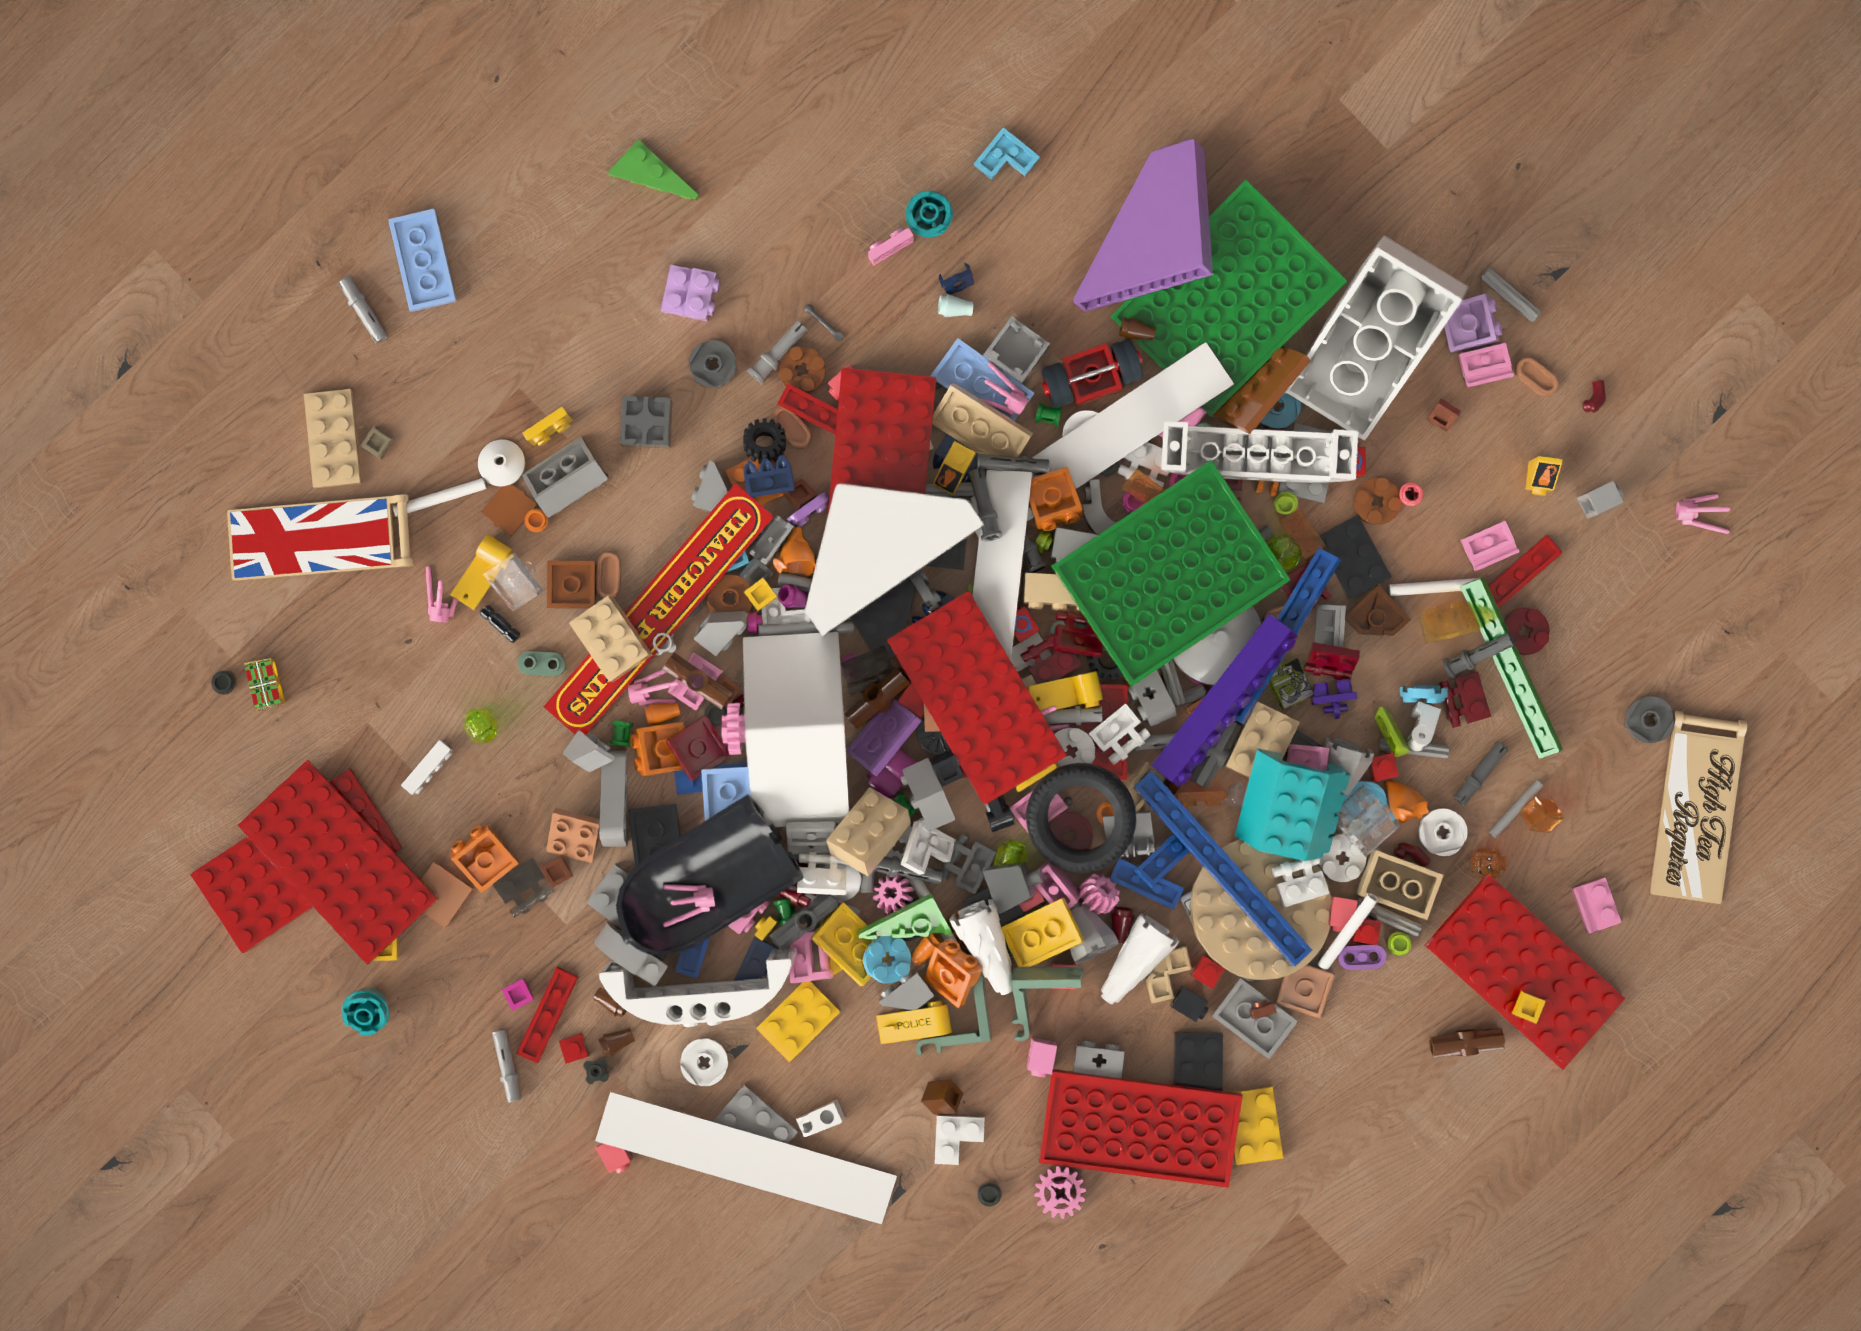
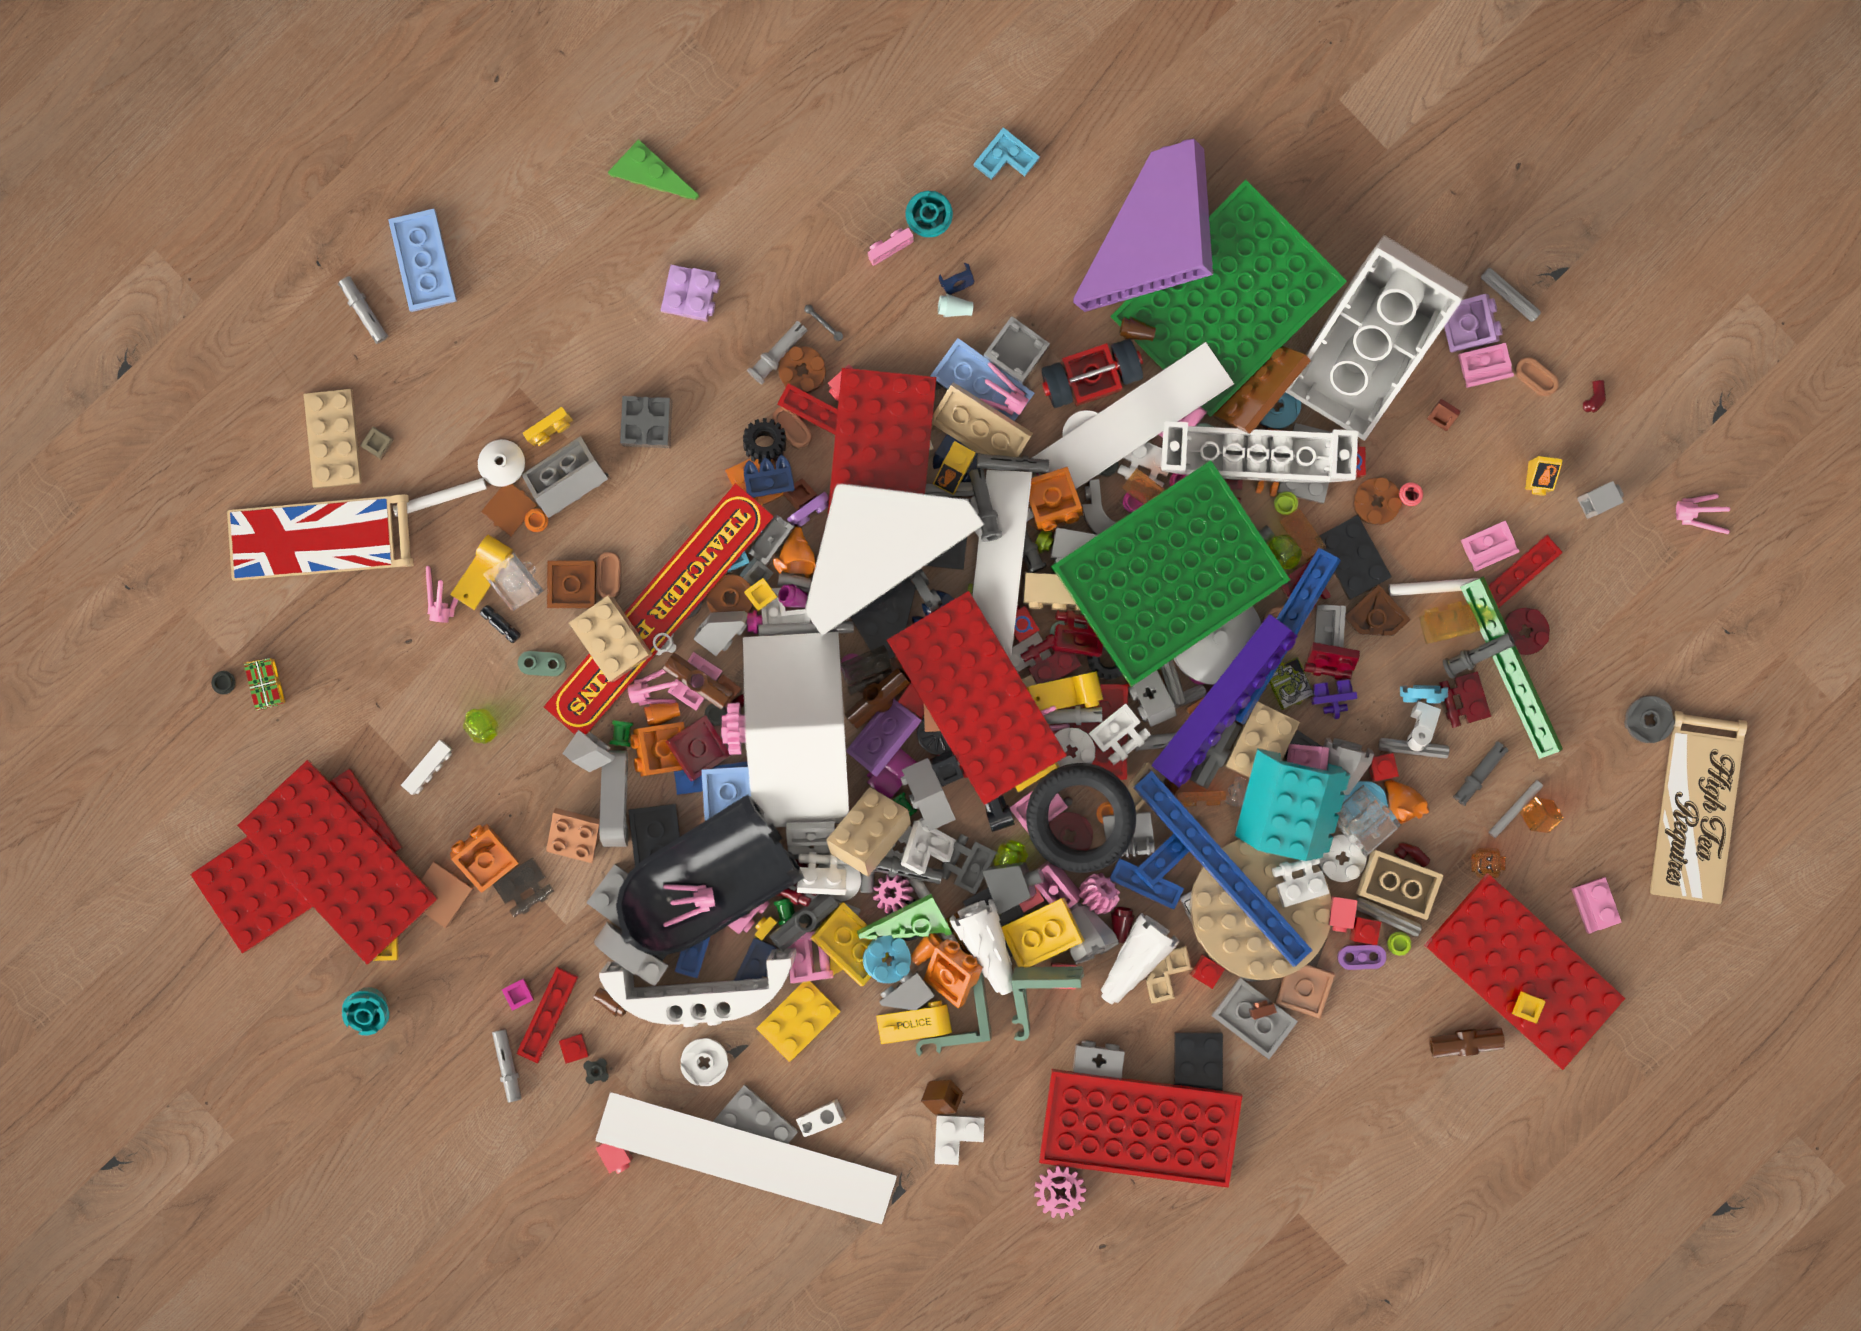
copper plate [540,855,573,888] -> none
reddish brown cone [598,1028,635,1057] -> none
dark grey plate [689,340,737,388] -> none
light grey slope [691,460,728,512] -> none
pearl dark grey plate [977,1182,1001,1207] -> none
bright pink brick [1026,1037,1057,1077] -> none
green bush [1035,402,1062,427] -> none
black brick [1170,986,1209,1022] -> none
yellow plate [1234,1086,1283,1165] -> none
white piece [1318,893,1378,970] -> none
lime slope [1374,707,1410,758] -> none
white plate [1418,808,1468,856] -> none

